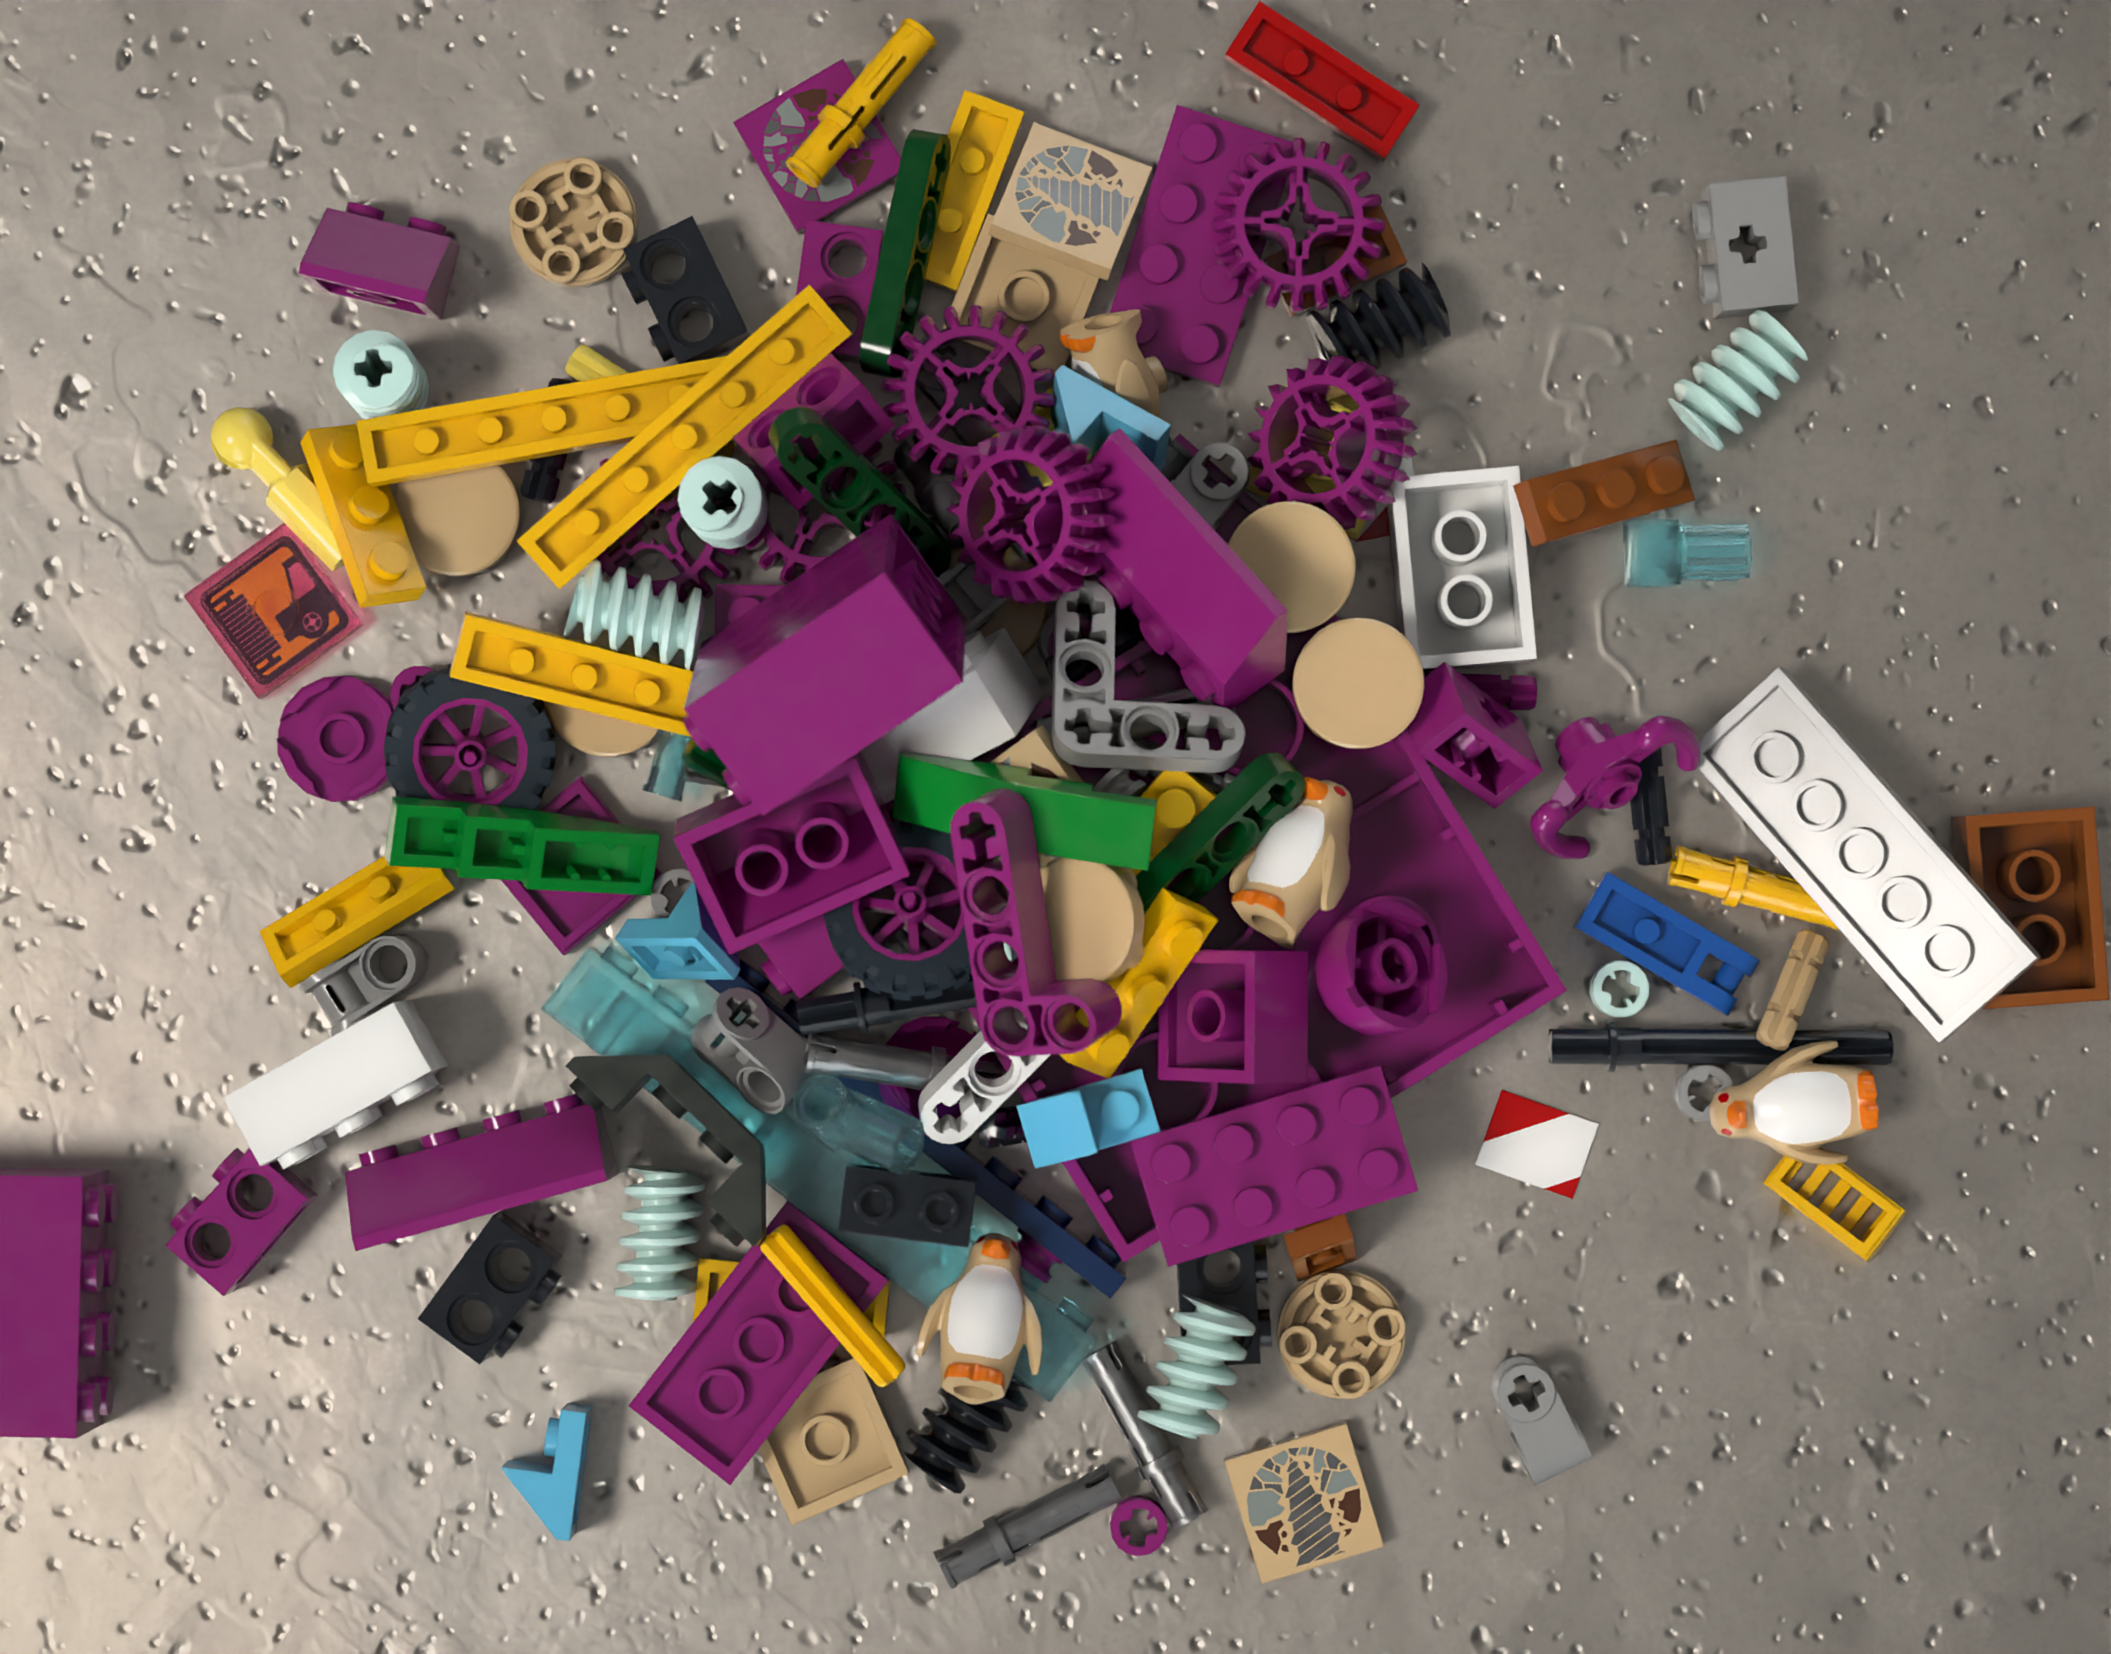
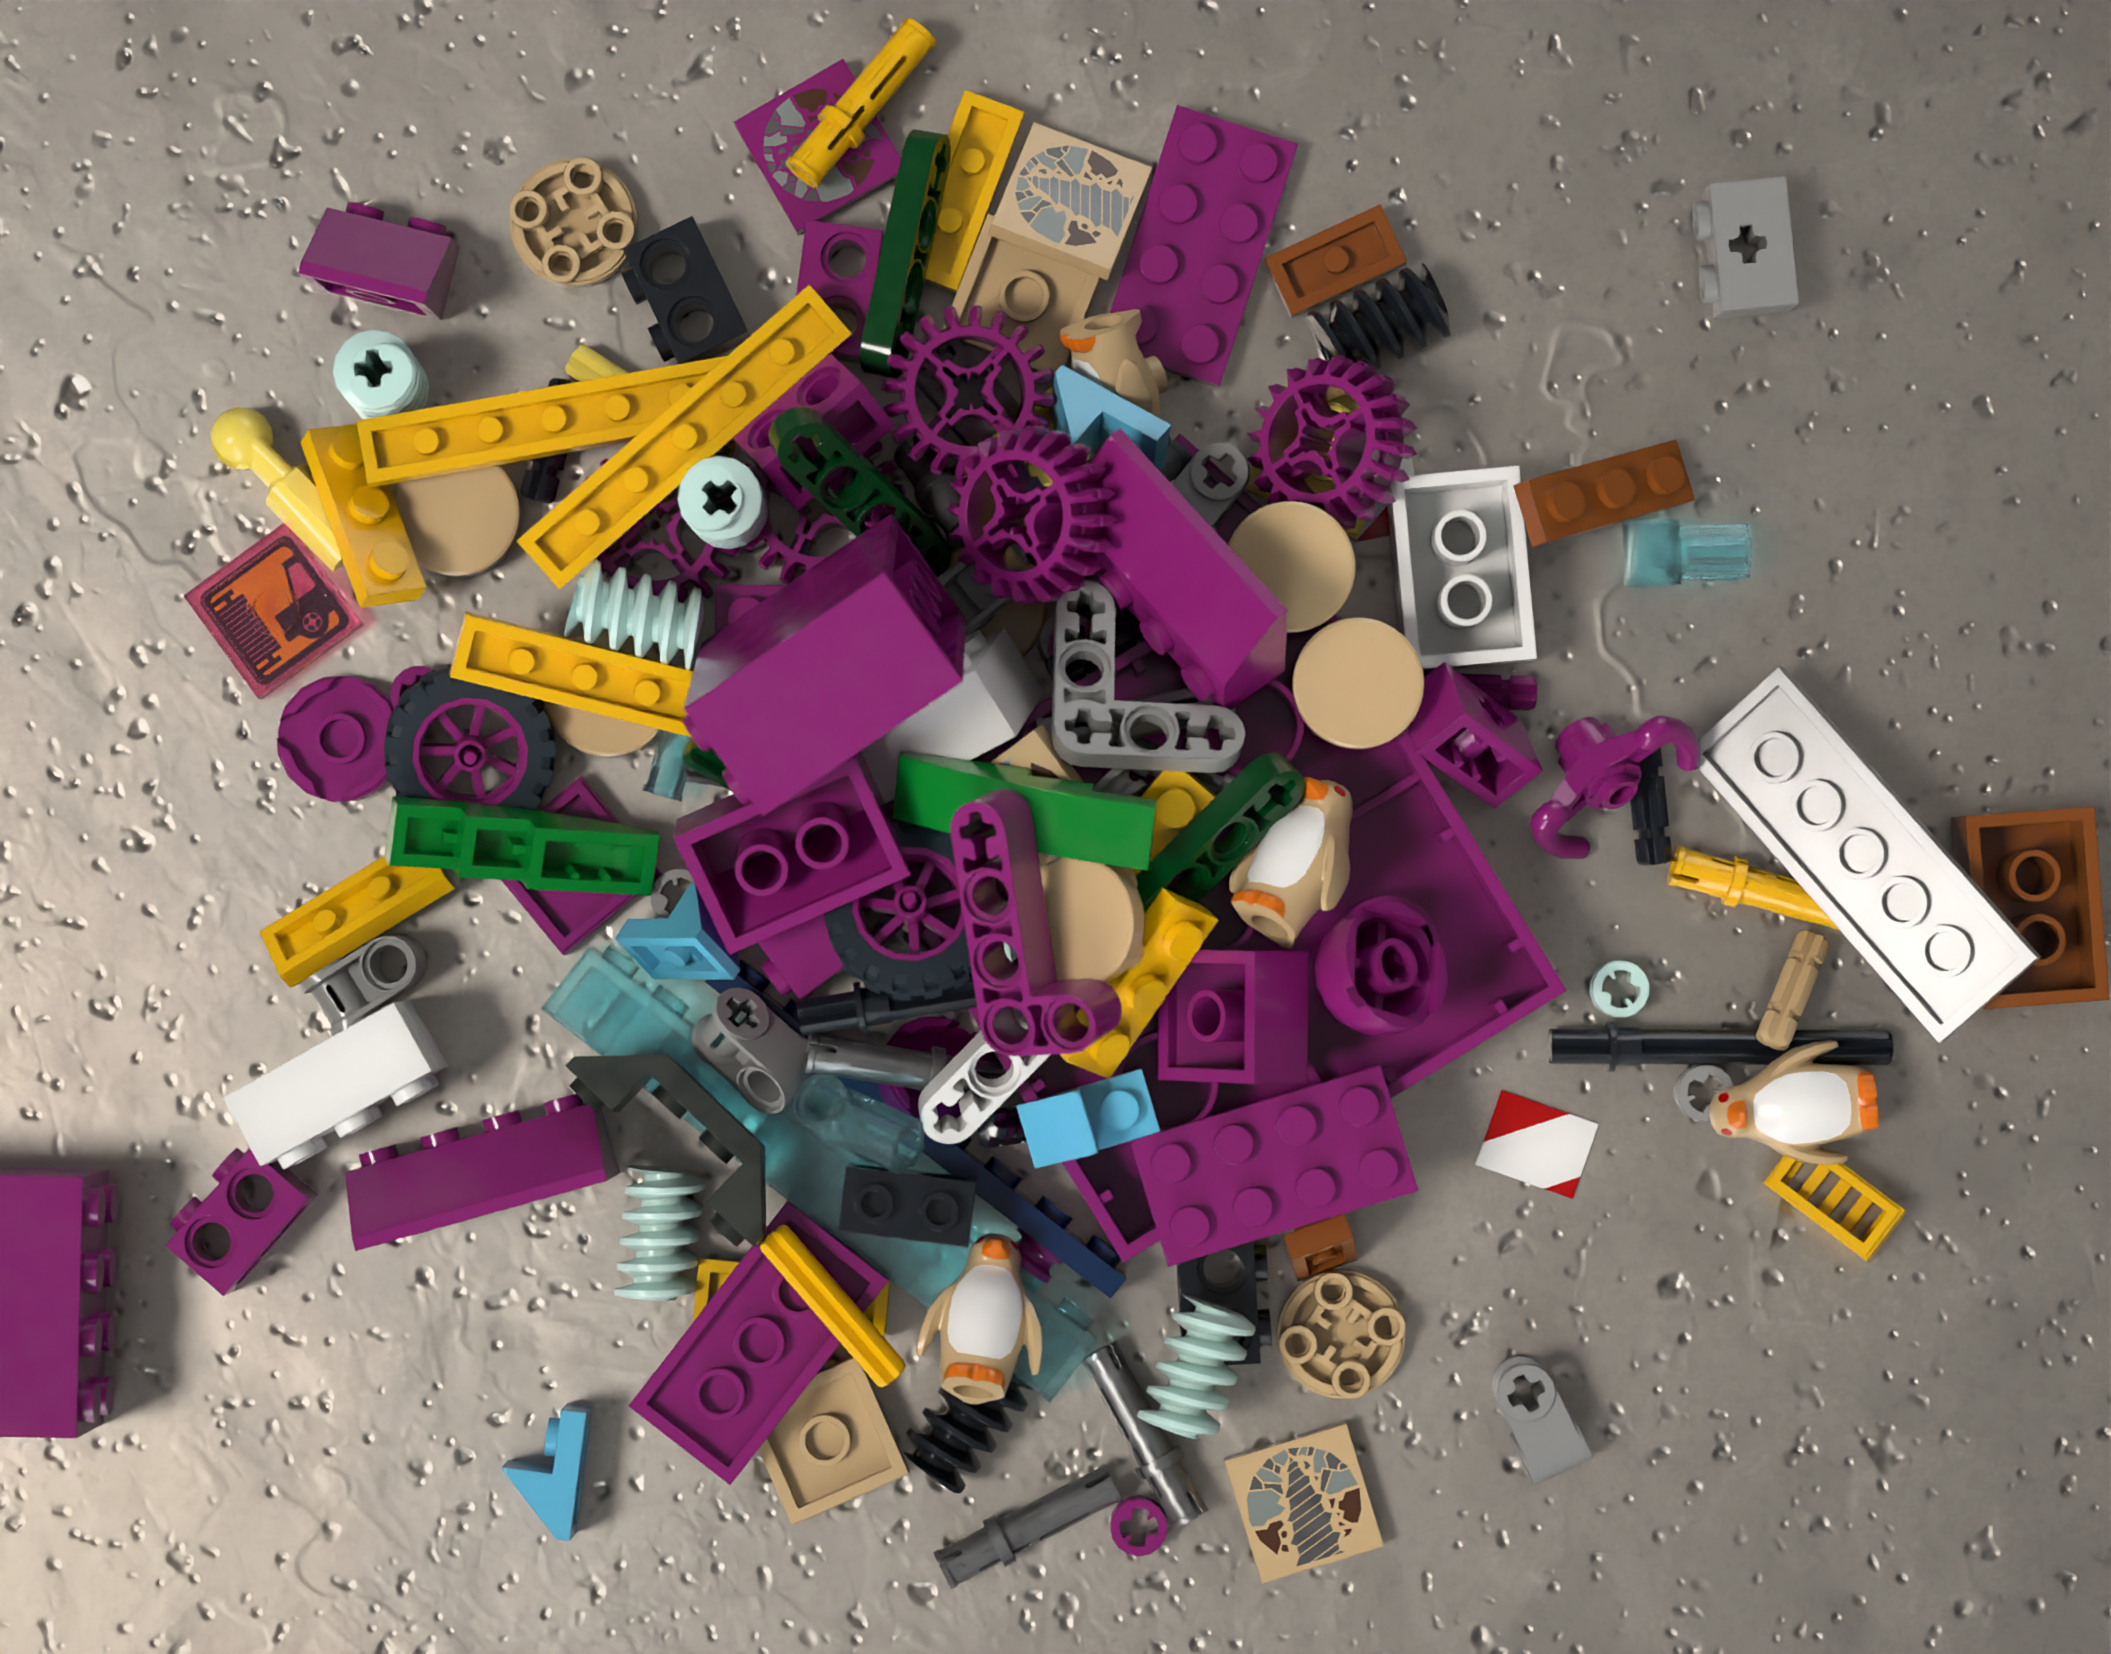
black brick [418,1211,563,1365] -> none
magenta gear [1210,138,1385,314] -> none
red plate [1224,1,1420,162] -> none
blue plate [1573,872,1760,1016] -> none
light aqua piece [1668,310,1808,452] -> none

